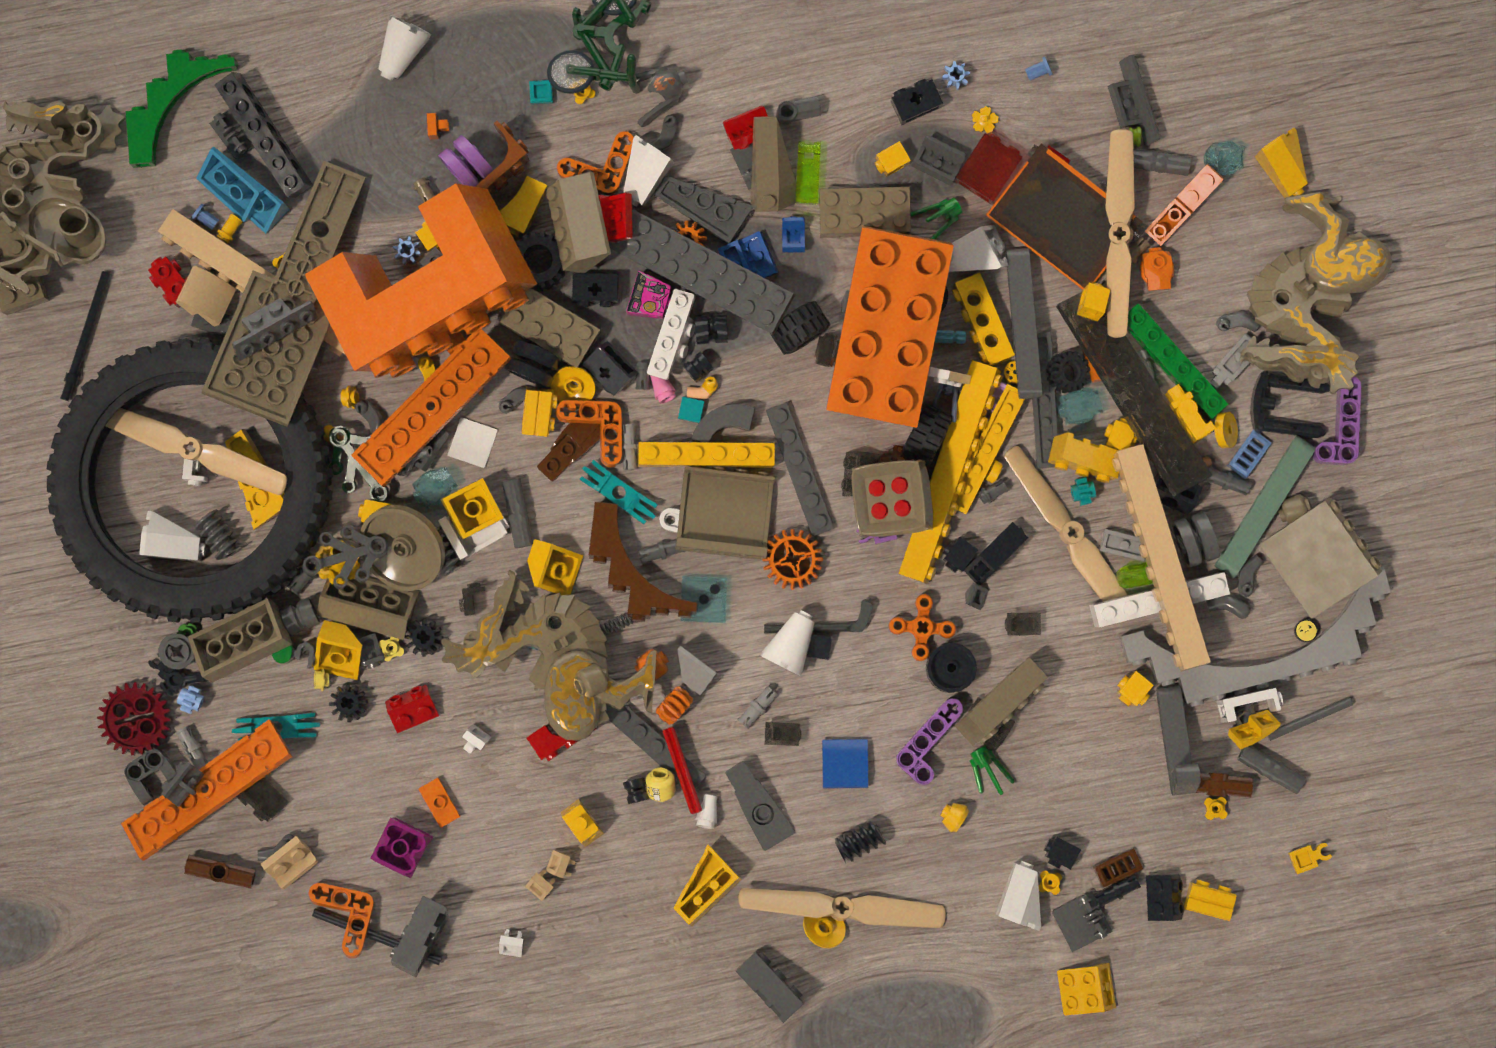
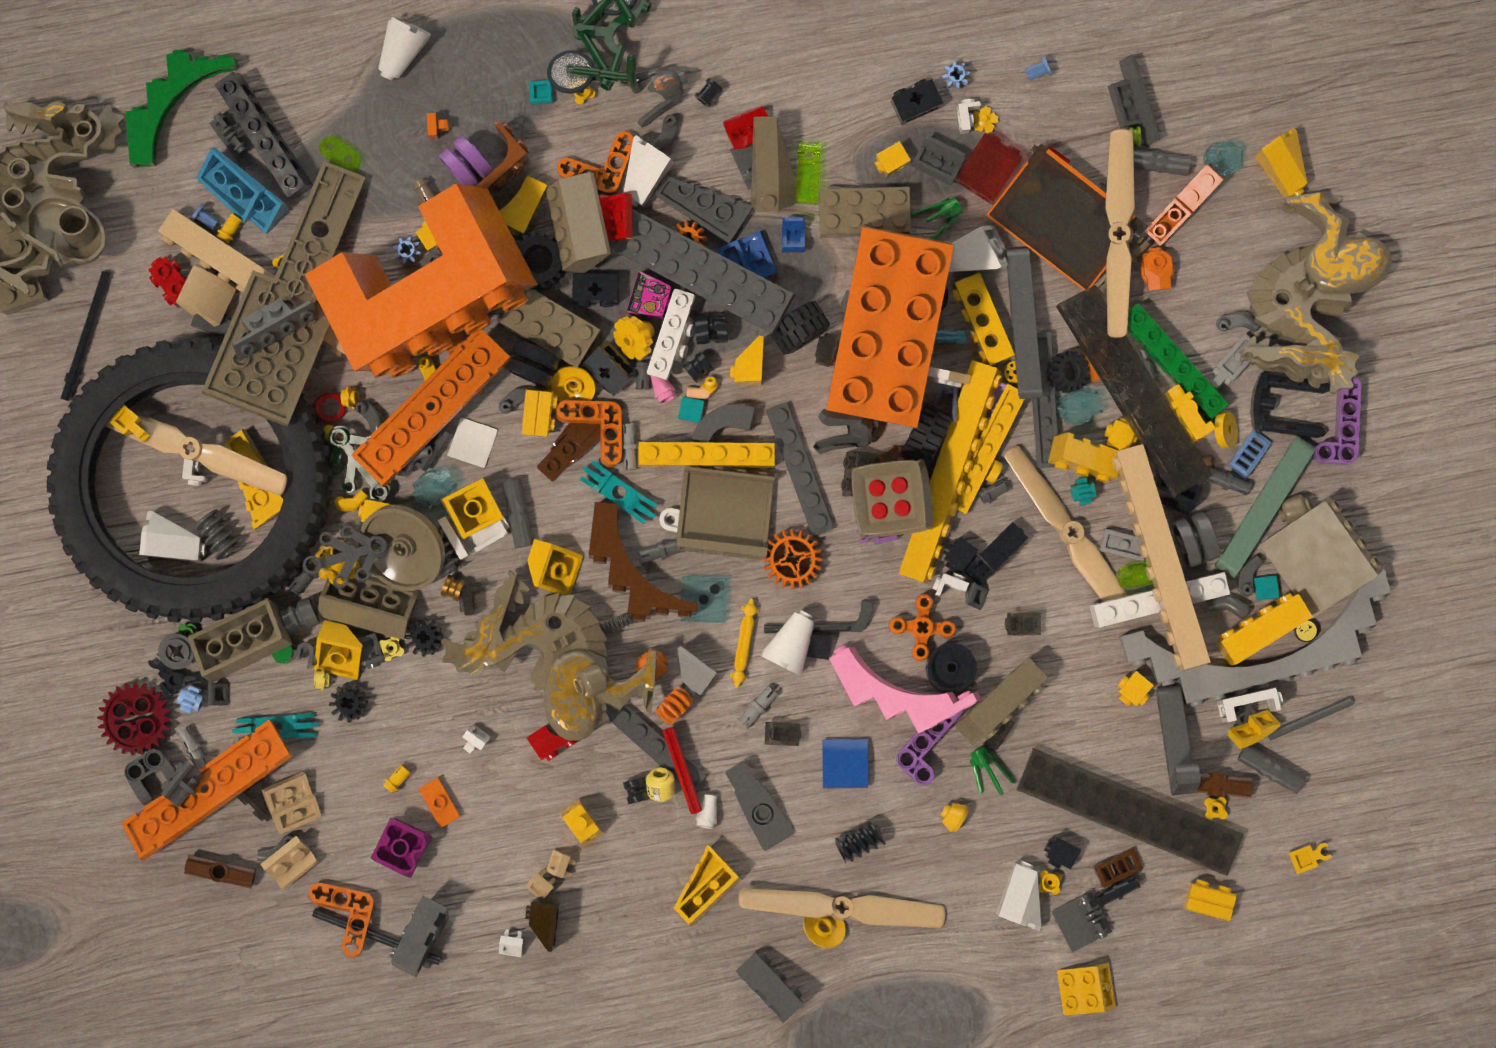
red bracket [385,685,439,733] -> none
dark grey piece [776,96,821,125] -> none
yellow brick [1077,282,1110,322] -> none
black bracket [1146,874,1184,921] -> none
none -> yellow plate [109,405,150,443]
none -> dark grey slope [208,683,228,706]
none -> tan slope [262,772,322,835]
none -> red piece [312,393,345,423]
none -> clear neon green plate [319,136,361,172]
none -> yellow arm [334,489,369,512]
none -> yellow pin [383,764,411,794]
none -> pearl gold wheel [441,575,466,602]
none -> dark brown slope [525,901,560,952]
none -> yellow plant [613,316,655,360]
none -> black bush [694,78,723,108]
none -> yellow slope [730,335,764,386]
none -> yellow wheel [730,598,759,688]
none -> dark grey piece [813,409,878,454]
none -> bright pink arch [829,645,982,734]
none -> white bracket [932,573,969,597]
none -> white bracket [956,99,981,134]
none -> clear smoke plate [1016,748,1244,876]
none -> yellow brick [1215,593,1313,666]
none -> teal tile [1253,575,1280,601]

